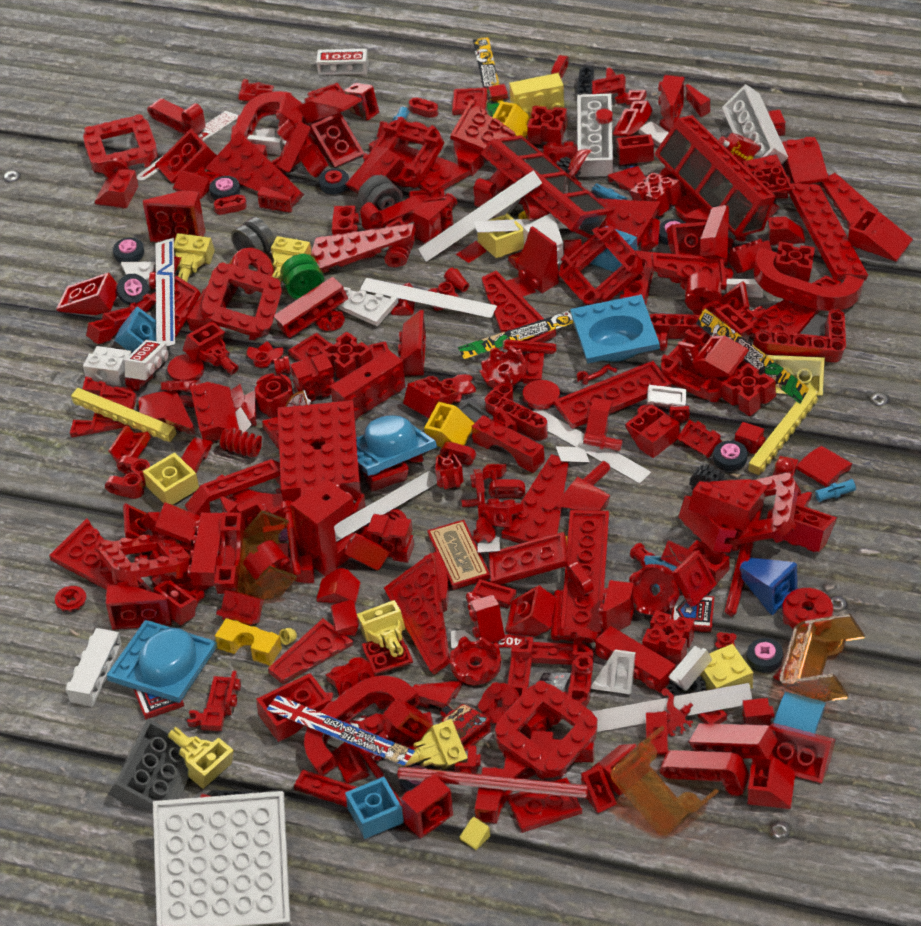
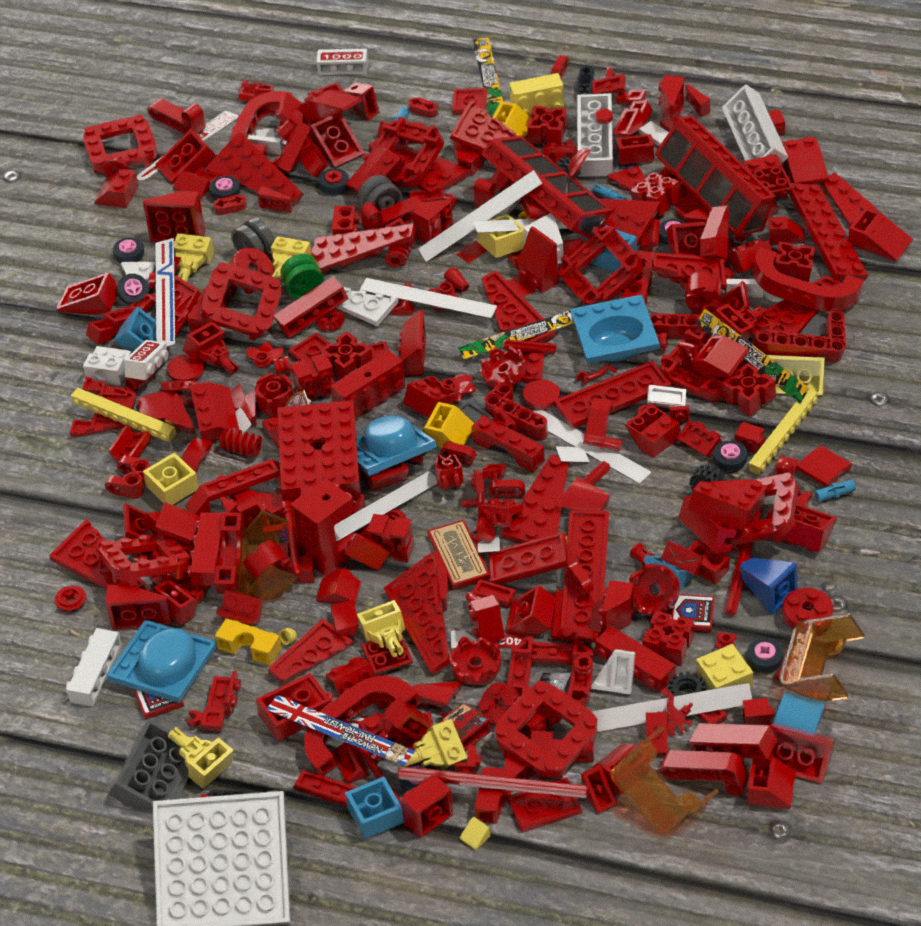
red tile [488,84,508,101] -> none
white panel [669,646,712,691] -> none
red plate [672,551,717,607] -> none
red torso [718,133,761,164] -> none

